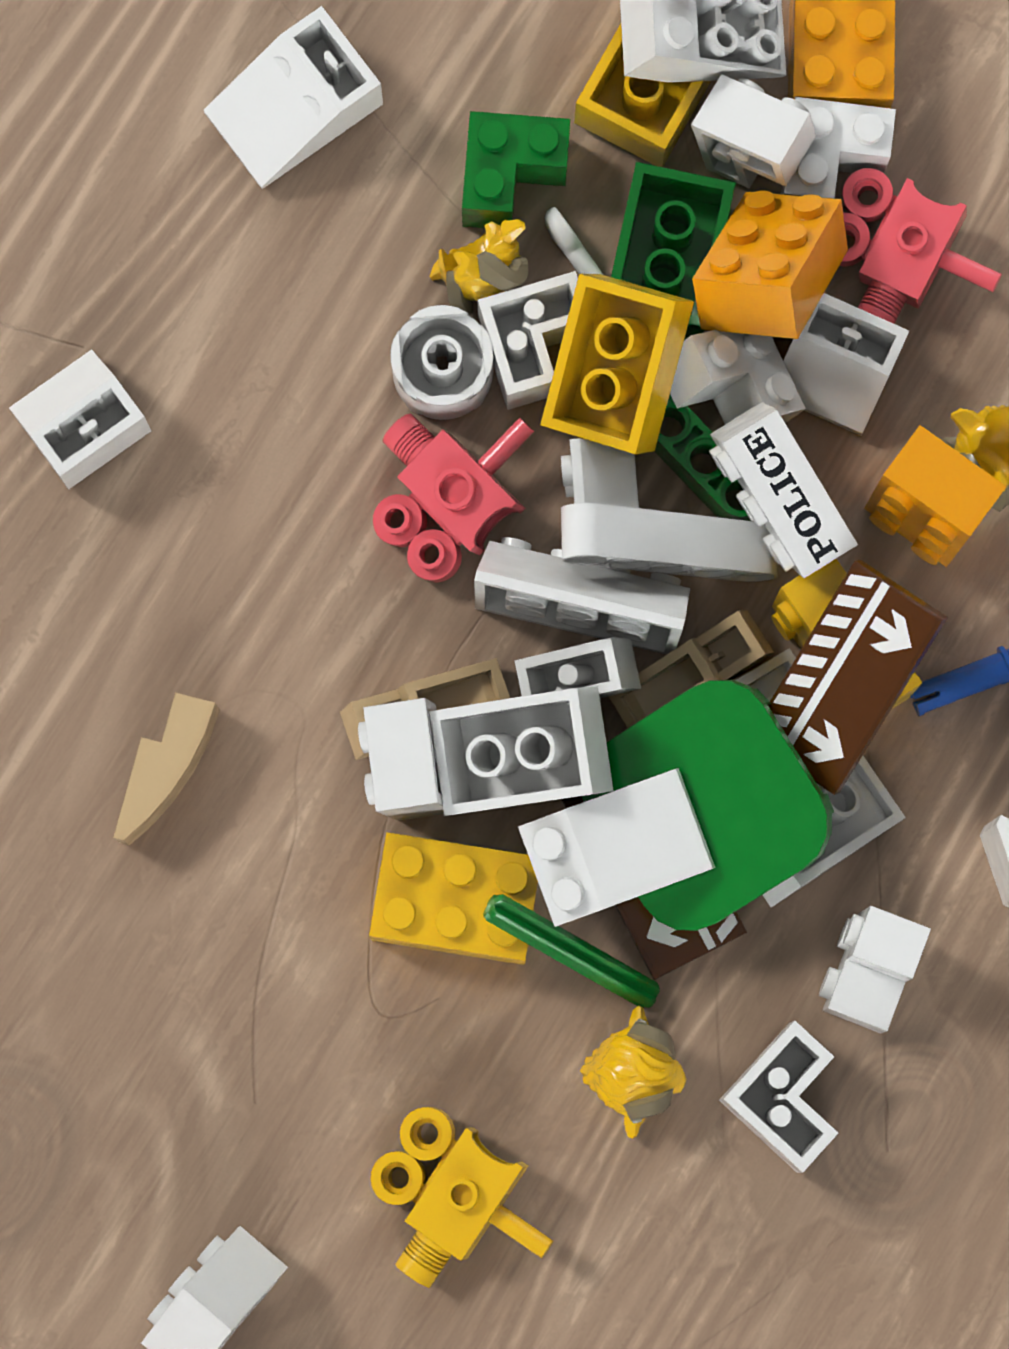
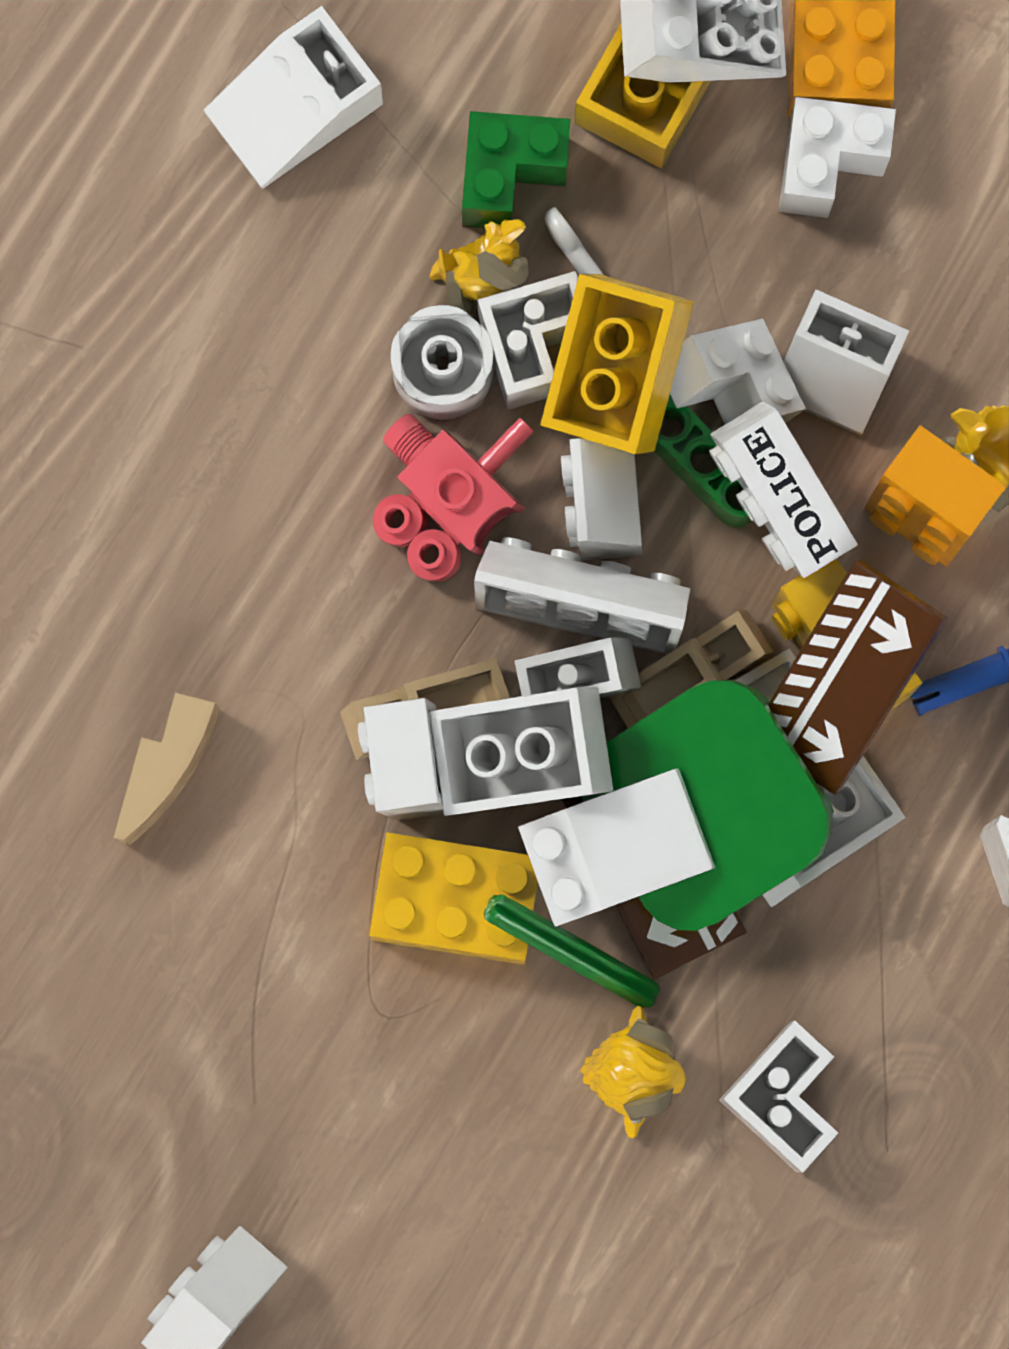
white slope [9,349,151,490] -> none
yellow piece [370,1107,553,1288] -> none
white beam [561,503,778,582] -> none
green brick [611,162,736,340] -> none
white brick [691,74,816,188] -> none
light orange brick [692,190,848,339] -> none
white brick [819,906,931,1033] -> none
coral piece [839,168,1002,324] -> none

